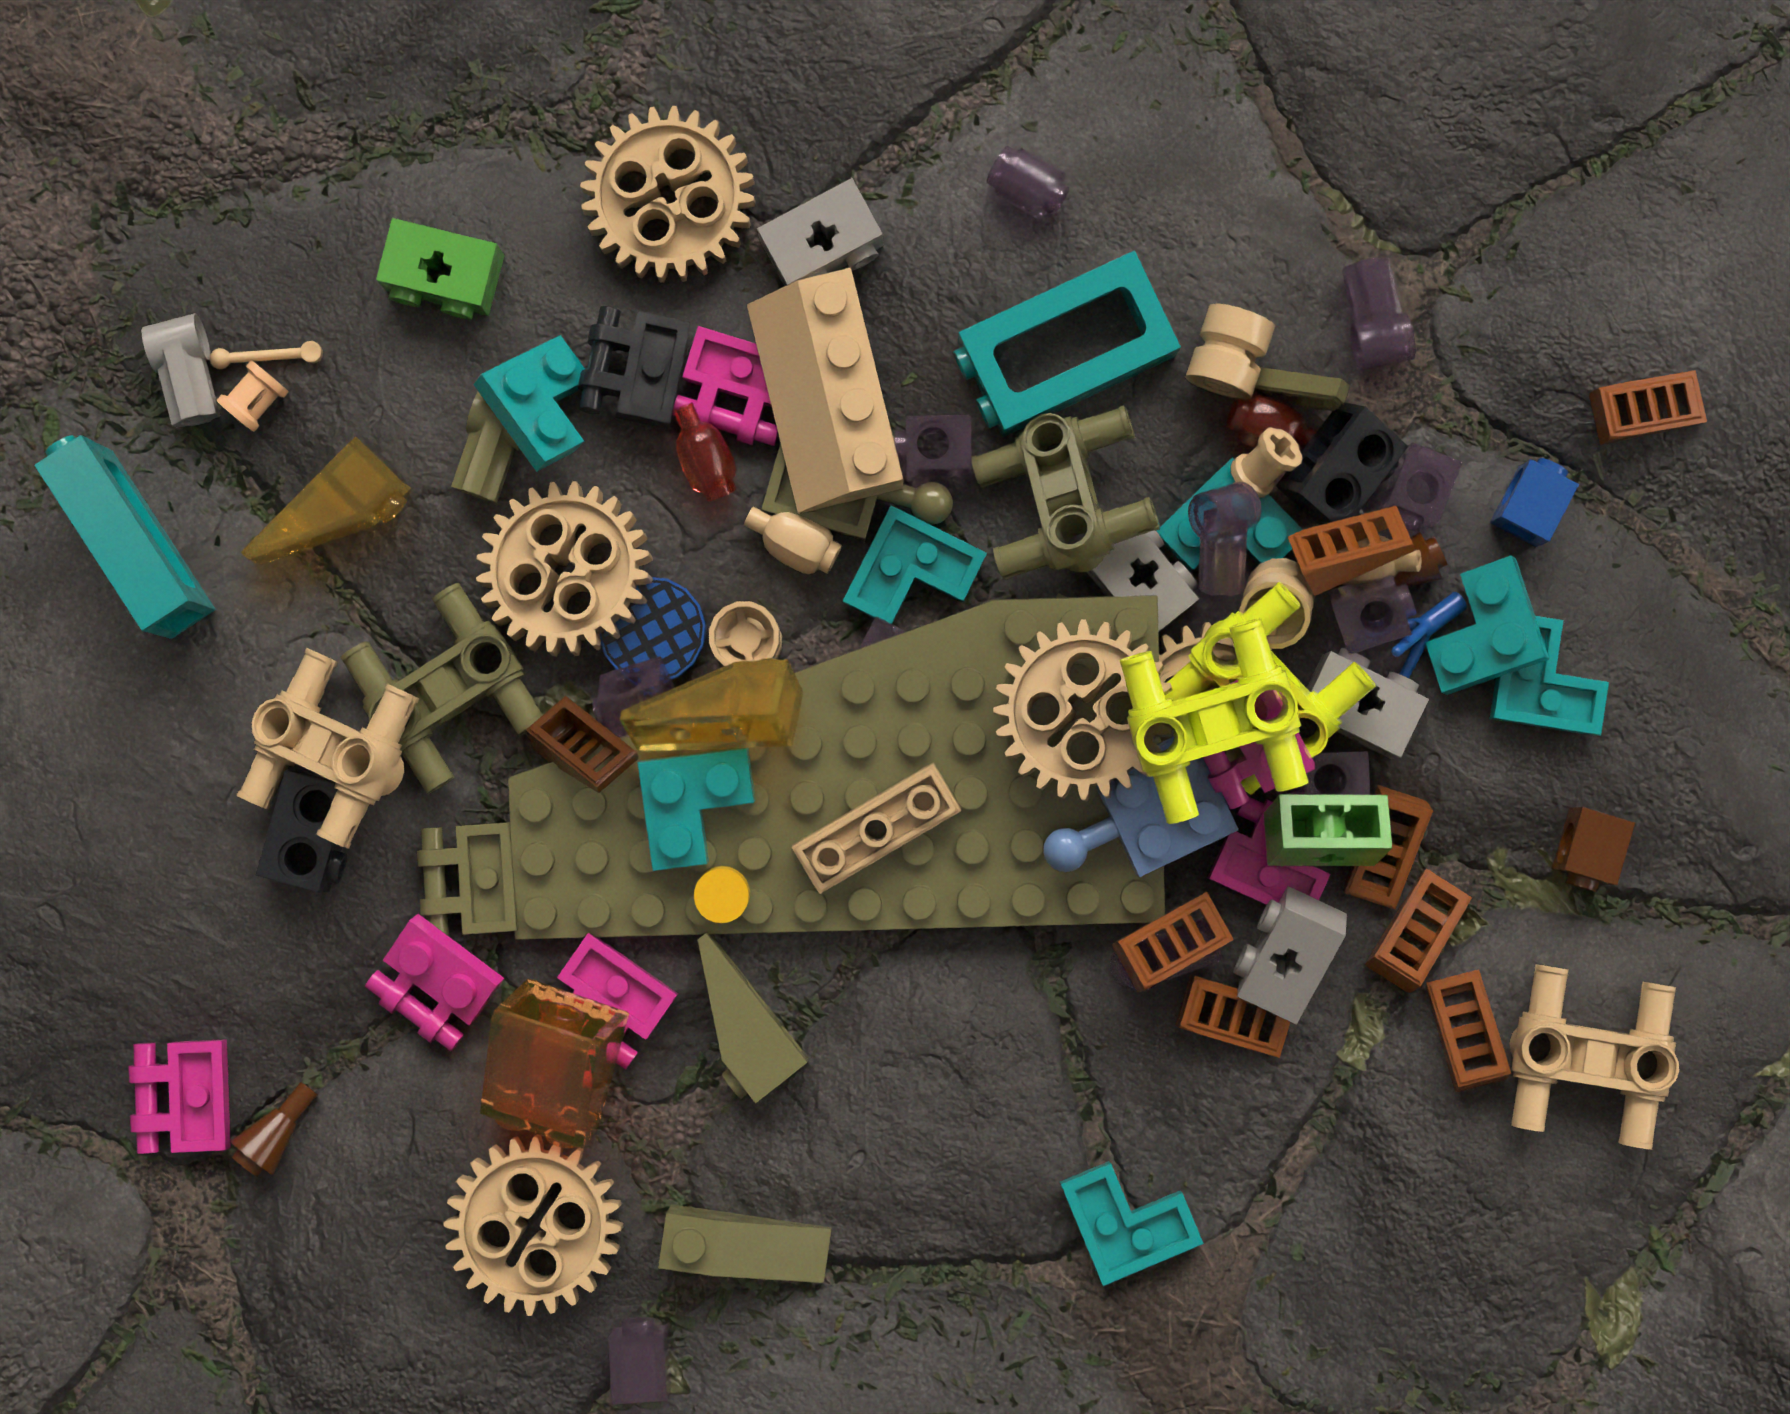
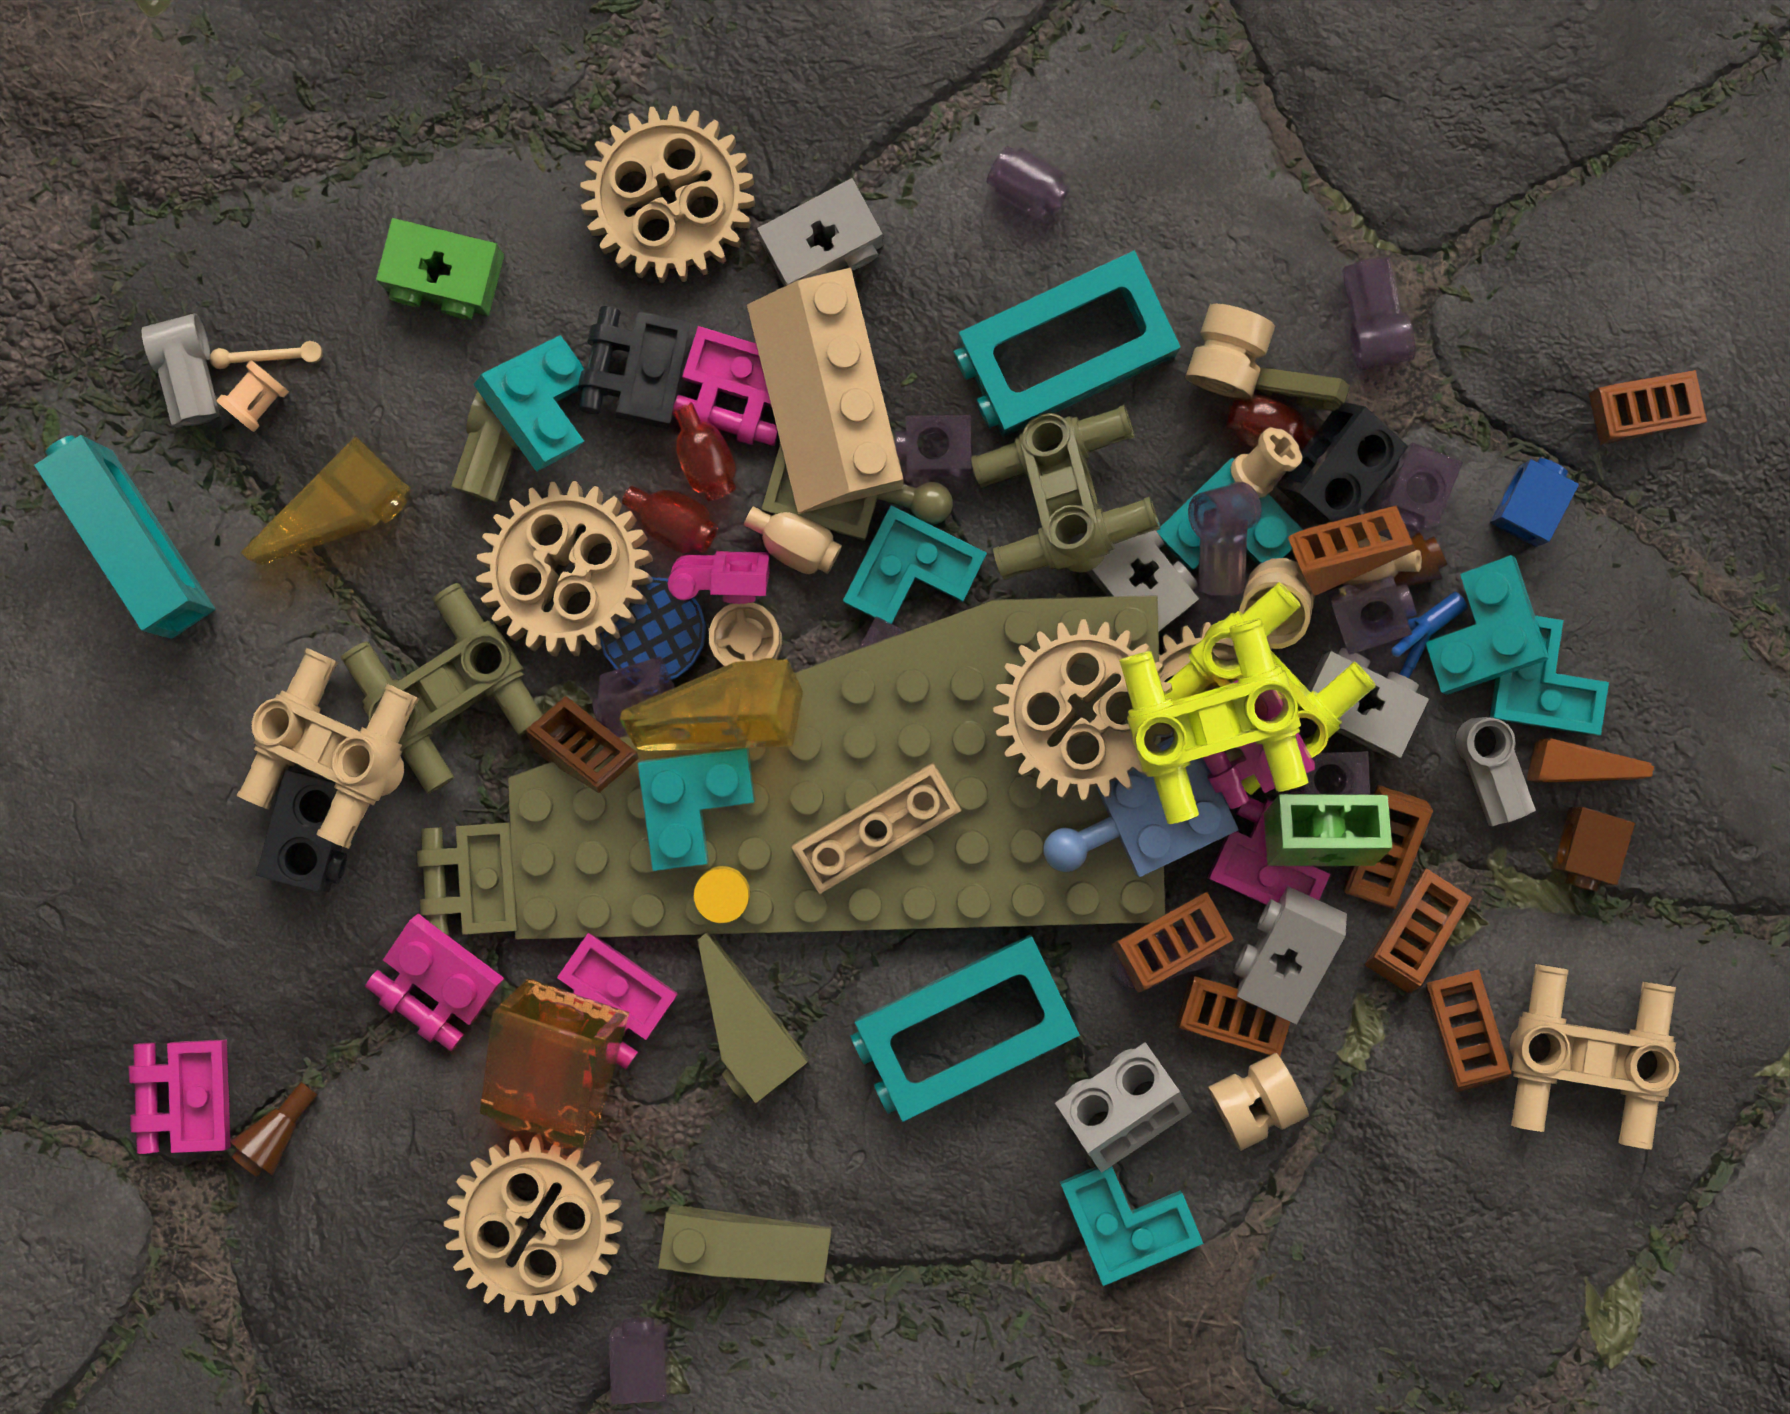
none -> clear red plant [622,485,718,553]
none -> dark pink plate [668,551,770,604]
none -> teal piece [850,935,1080,1122]
none -> light grey brick [1055,1042,1192,1173]
none -> tan wheel [1208,1053,1309,1151]
none -> light grey piece [1455,717,1536,826]
none -> dark orange slope [1527,738,1654,783]

